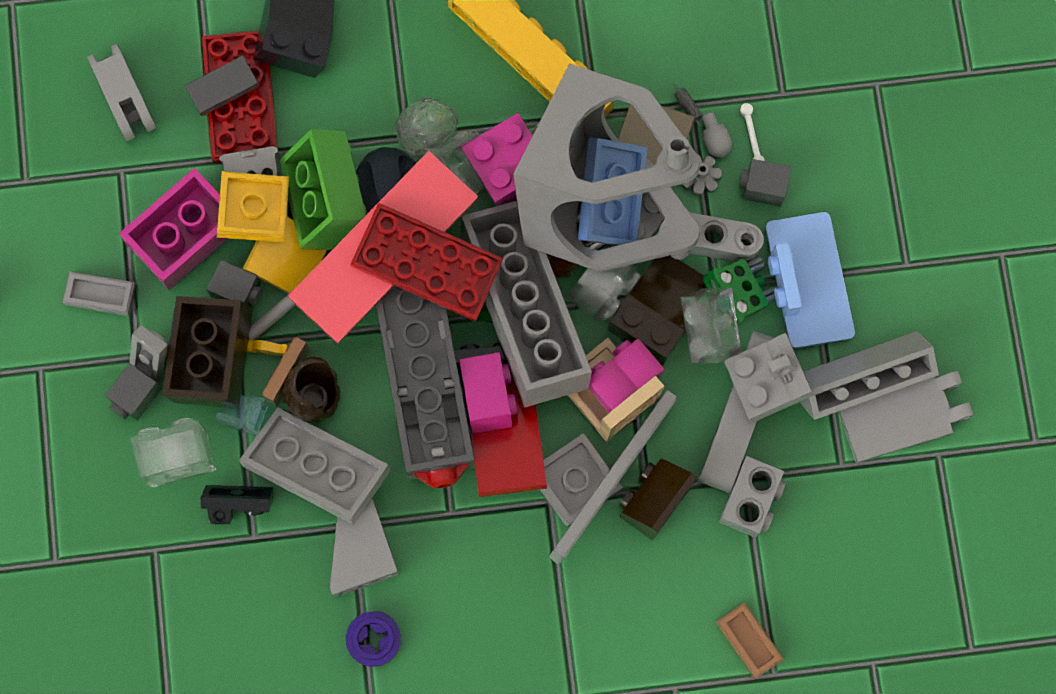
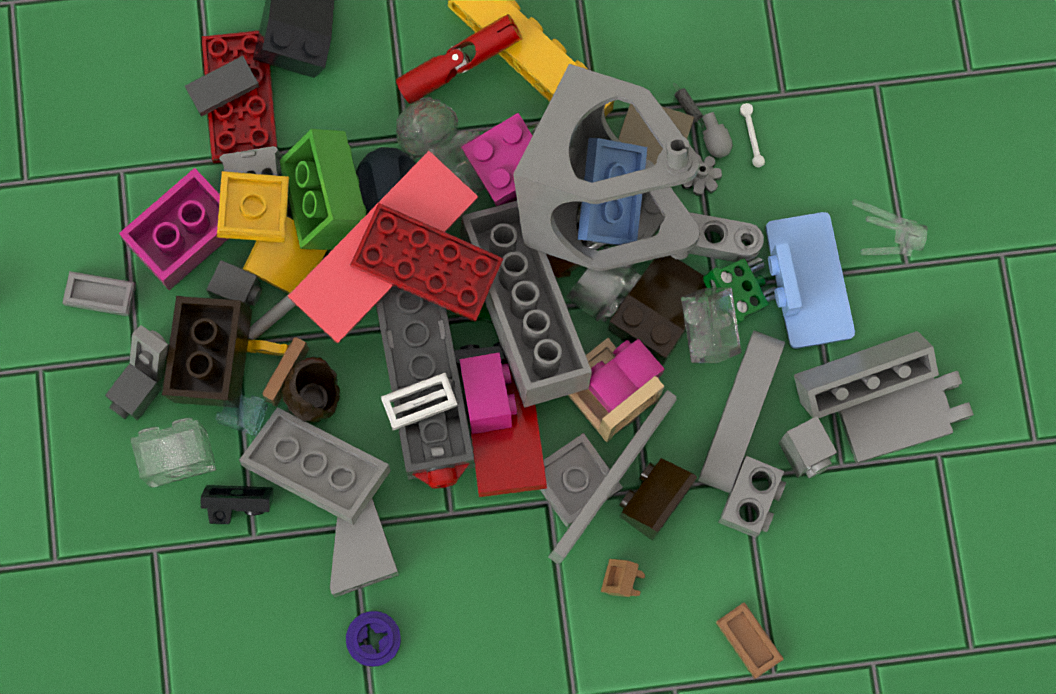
light grey piece [87,43,157,142] -> none
light grey hinge [724,333,814,423] -> none
dark grey brick [739,159,791,207] -> none
none -> white tile [381,373,458,431]
none -> red piece [396,14,523,104]
none -> medium nougat tile [601,559,645,597]
none -> light grey brick [778,416,837,479]
none -> clear plant [852,199,928,256]

